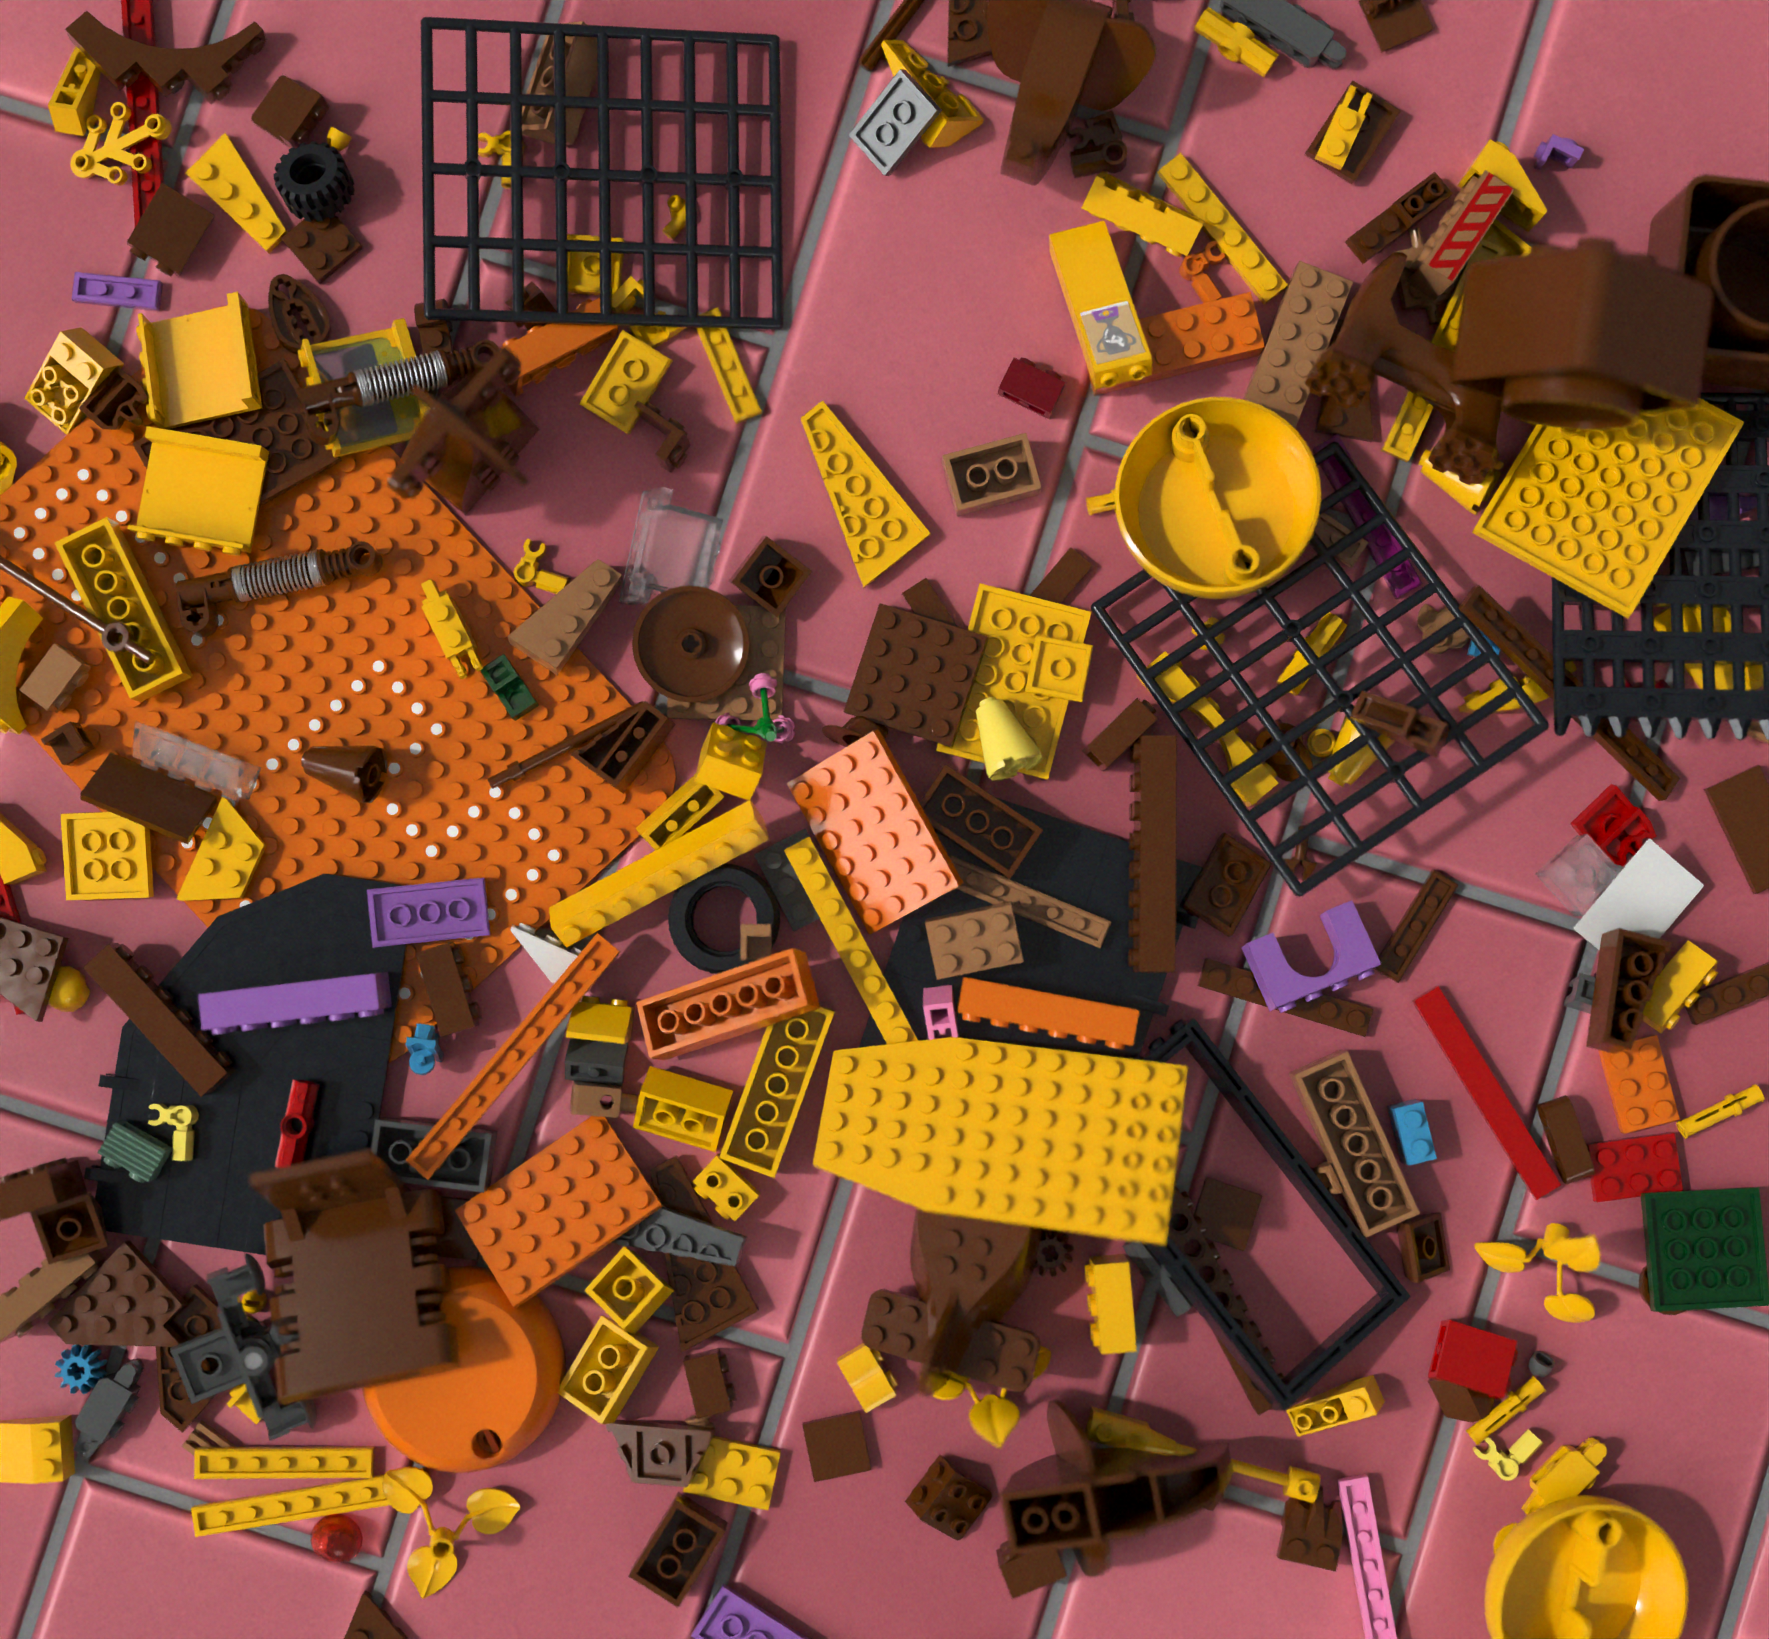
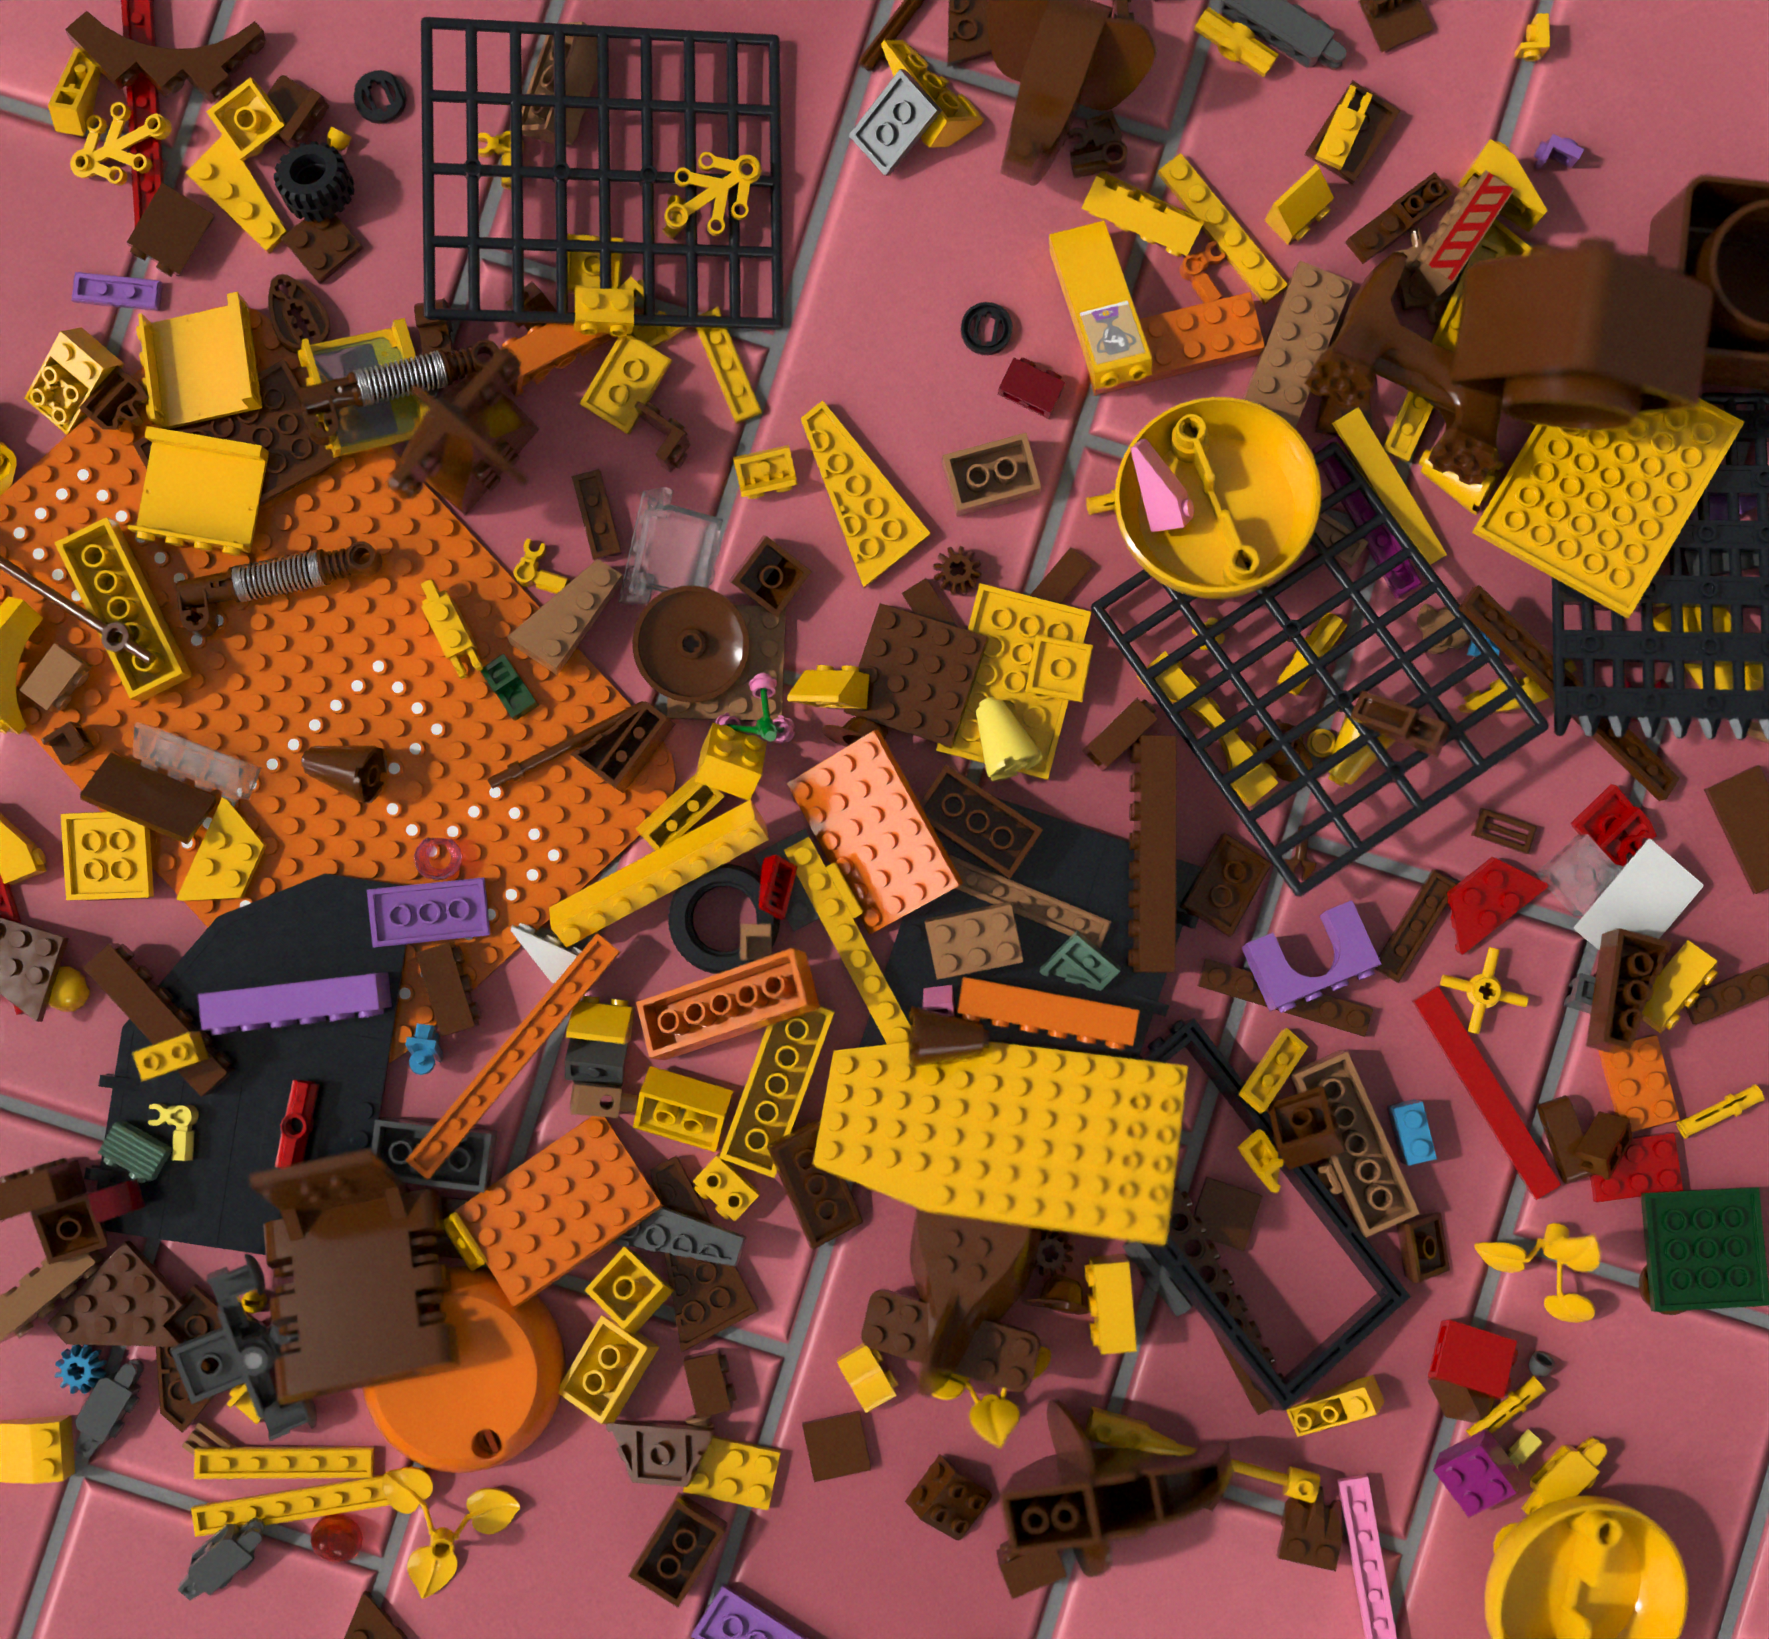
none -> dark red brick [87,1178,146,1223]
none -> yellow brick [133,1031,209,1081]
none -> dark grey hinge [178,1517,265,1601]
none -> yellow slope [206,77,286,161]
none -> black piece [354,70,406,124]
none -> clear pink piece [414,837,462,881]
none -> yellow slope [443,1212,488,1271]
none -> reddish brown plate [571,469,622,561]
none -> yellow bracket [574,287,634,337]
none -> yellow plant [664,152,762,236]
none -> yellow bracket [733,445,798,499]
none -> red slope [759,855,798,920]
none -> reddish brown tile [767,1119,863,1250]
none -> yellow slope [787,665,869,709]
none -> yellow tile [825,863,863,918]
none -> reddish brown cone [909,1007,989,1067]
none -> reddish brown gear [933,546,982,595]
none -> black piece [961,302,1012,355]
none -> reddish brown piece [1023,1275,1089,1315]
none -> sand green wing [1039,930,1121,991]
none -> bright pink slope [1131,439,1194,532]
none -> yellow slope [1237,1129,1284,1193]
none -> yellow plate [1238,1028,1308,1113]
none -> yellow slope [1264,164,1334,245]
none -> reddish brown slope [1268,1086,1345,1169]
none -> yellow tile [1332,407,1447,565]
none -> magenta brick [1433,1428,1523,1517]
none -> yellow bar [1440,947,1528,1034]
none -> red wing [1447,857,1549,955]
none -> reddish brown tile [1471,808,1537,854]
none -> yellow bracket [1515,13,1550,62]
none -> reddish brown hinge [1575,1111,1633,1180]

